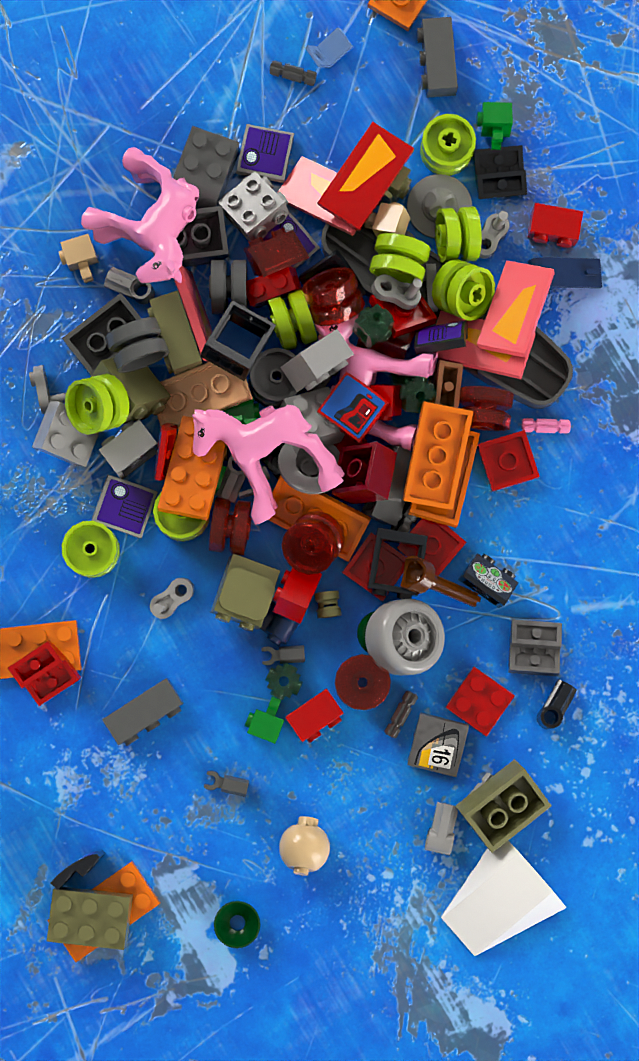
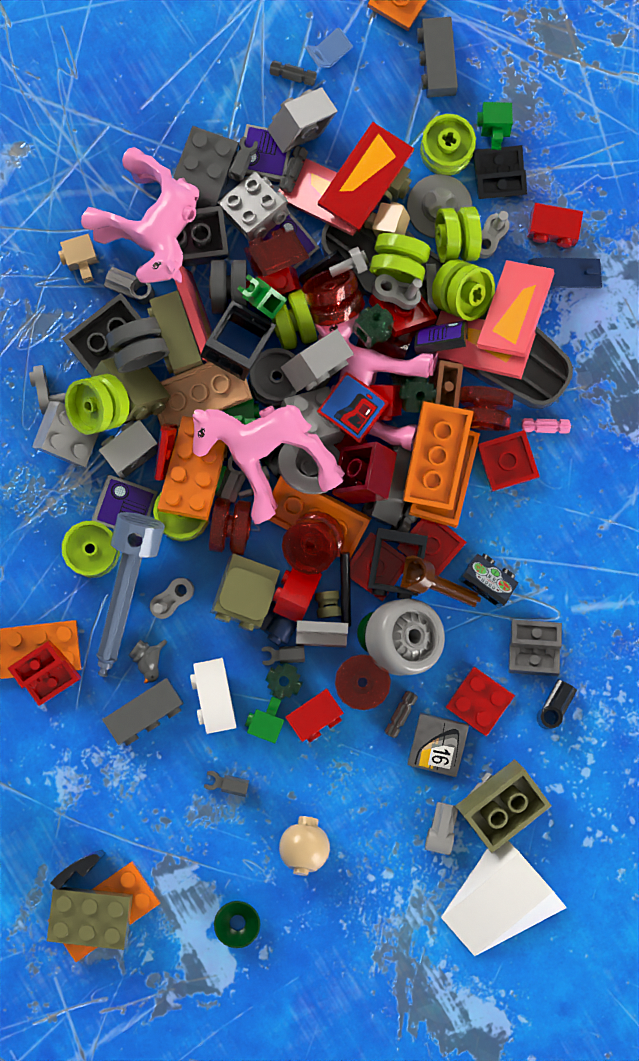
none -> sand blue piece [96,512,165,677]
none -> dark grey animal [128,639,167,683]
none -> white brick [190,658,236,734]
none -> dark grey bar [227,136,258,182]
none -> green brick [237,274,288,320]
none -> light grey brick [267,87,338,153]
none -> dark grey axle [279,146,308,193]
none -> light grey slope [296,621,348,648]
none -> light grey piece [329,247,369,277]
none -> black bar [340,552,351,627]

